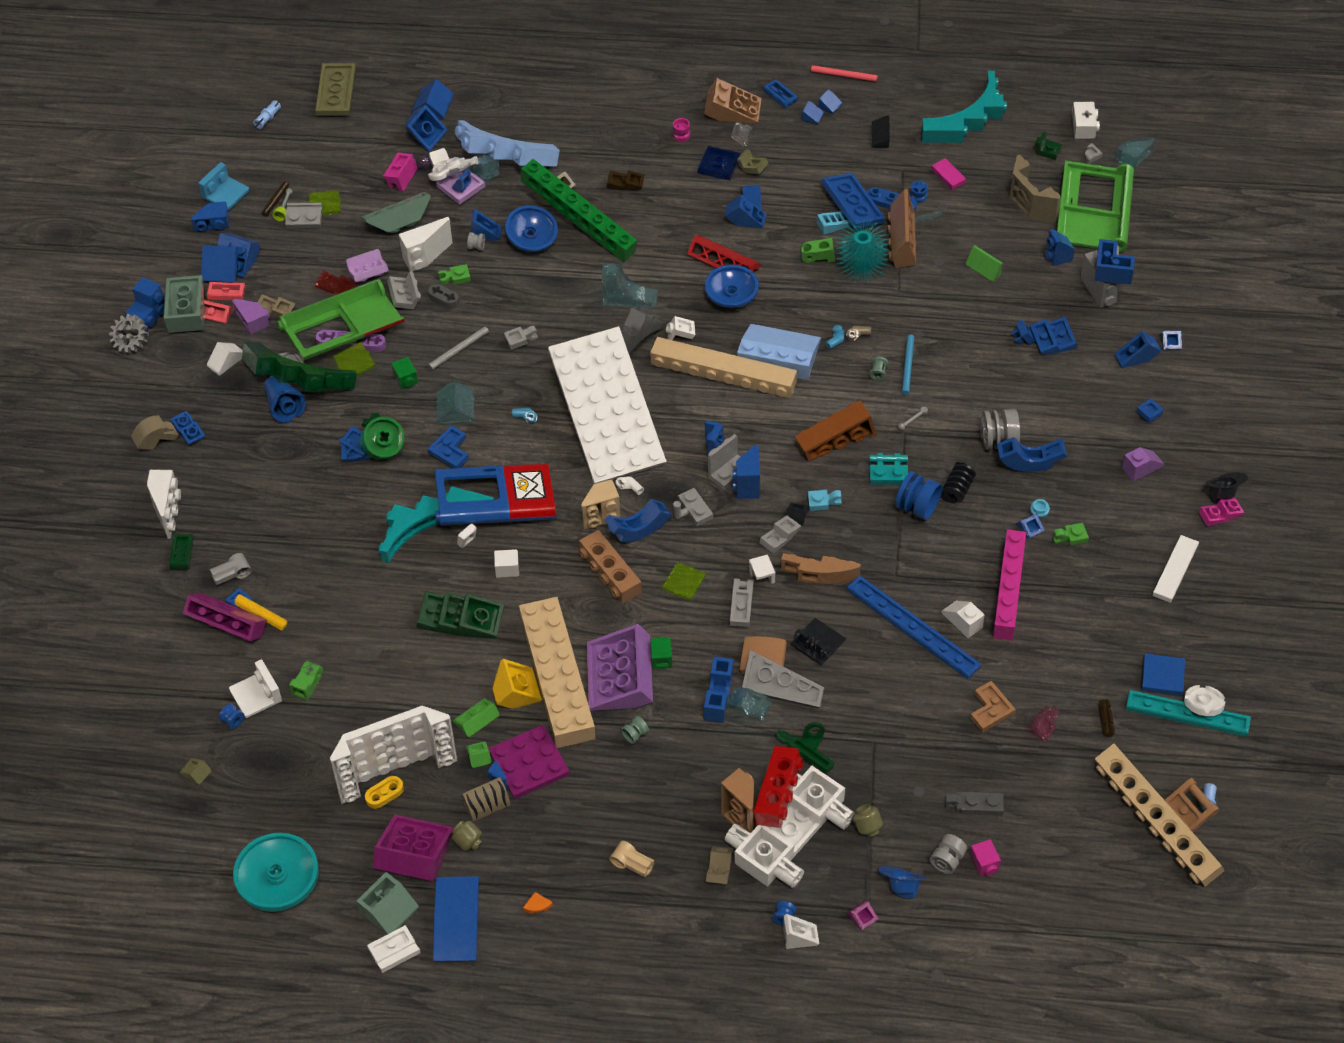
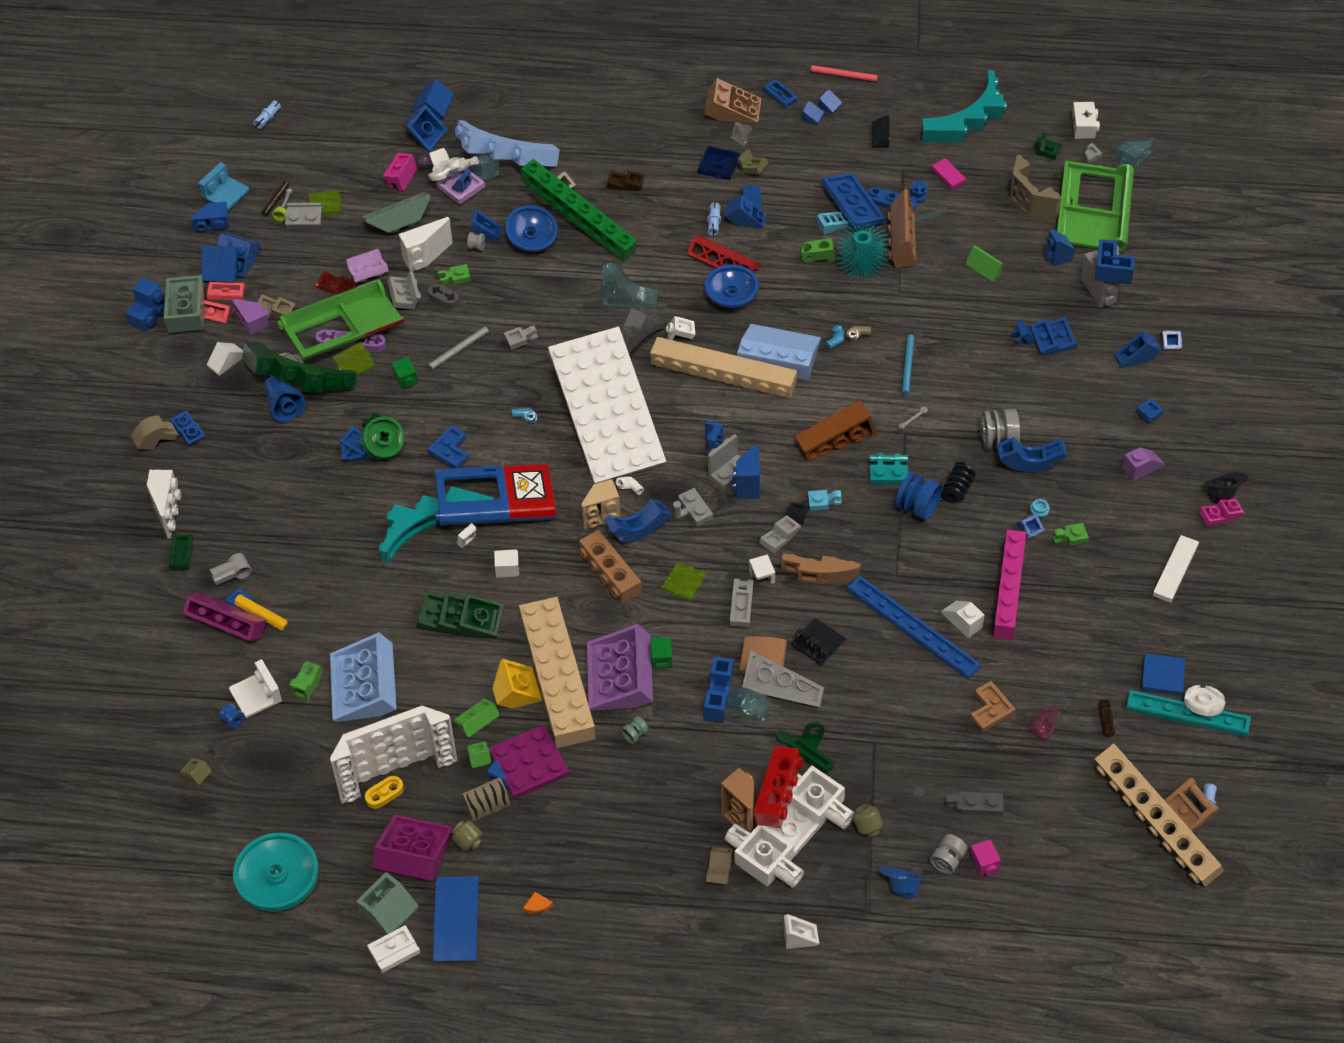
light grey gear [109,314,149,354] -> none
olive plate [316,63,356,116] -> none
clear light blue slope [437,380,474,423] -> none
tan piece [609,841,654,877] -> none
dark pink wheel [673,118,690,142] -> none
blue wheel [772,901,797,926] -> none
magenta slope [846,901,878,931] -> none
sand green bush [870,356,888,381] -> none
none -> light blue slope [330,633,397,722]
none -> light blue pin [707,203,721,236]

